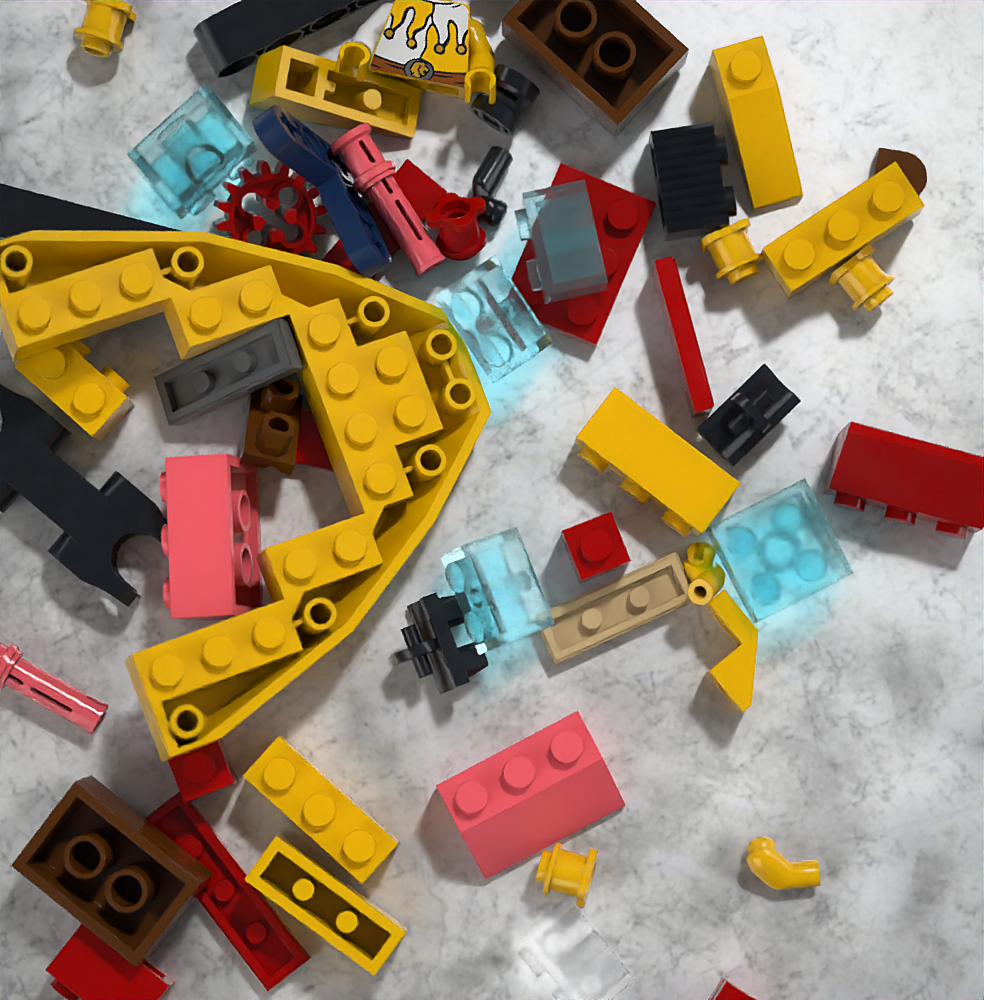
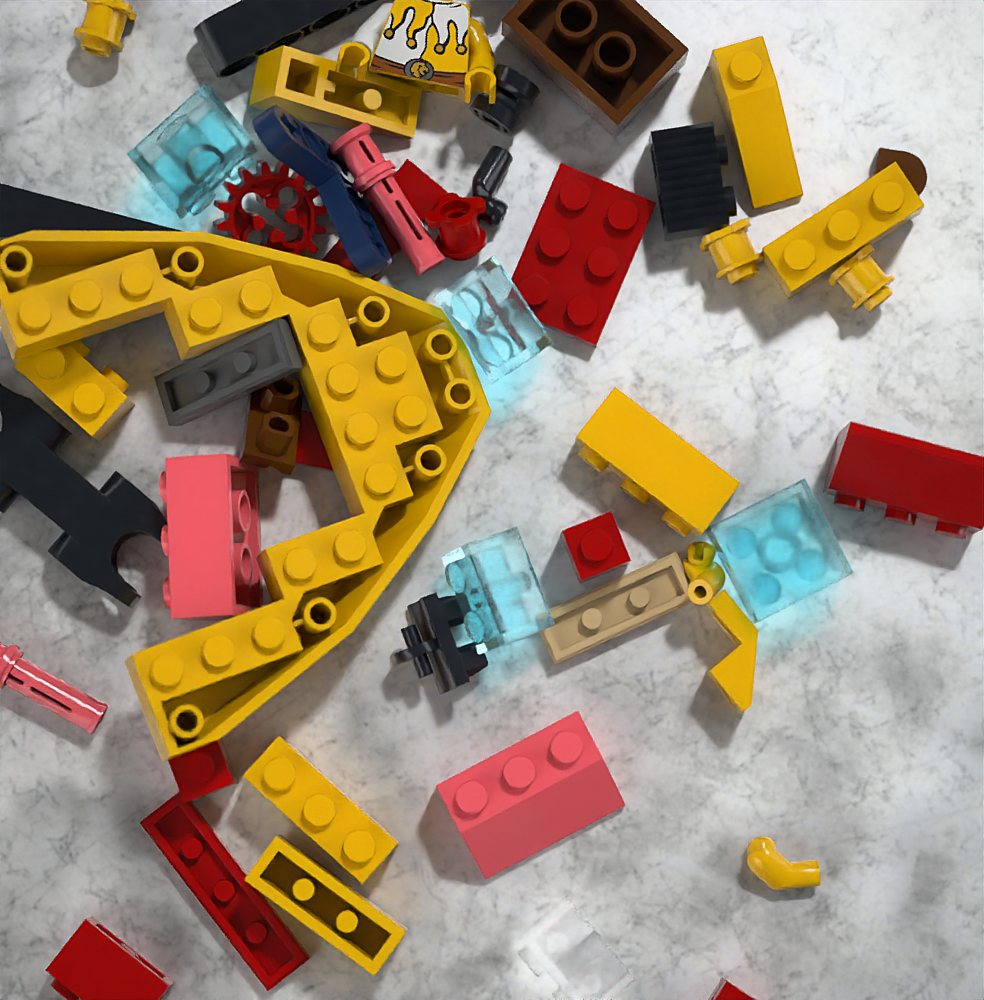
reddish brown brick [11,775,214,967] -> none
clear light blue brick [514,179,608,304] -> none
yellow brick [535,842,598,908] -> none
red tile [651,256,715,418] -> none
black hips [696,363,801,468] -> none

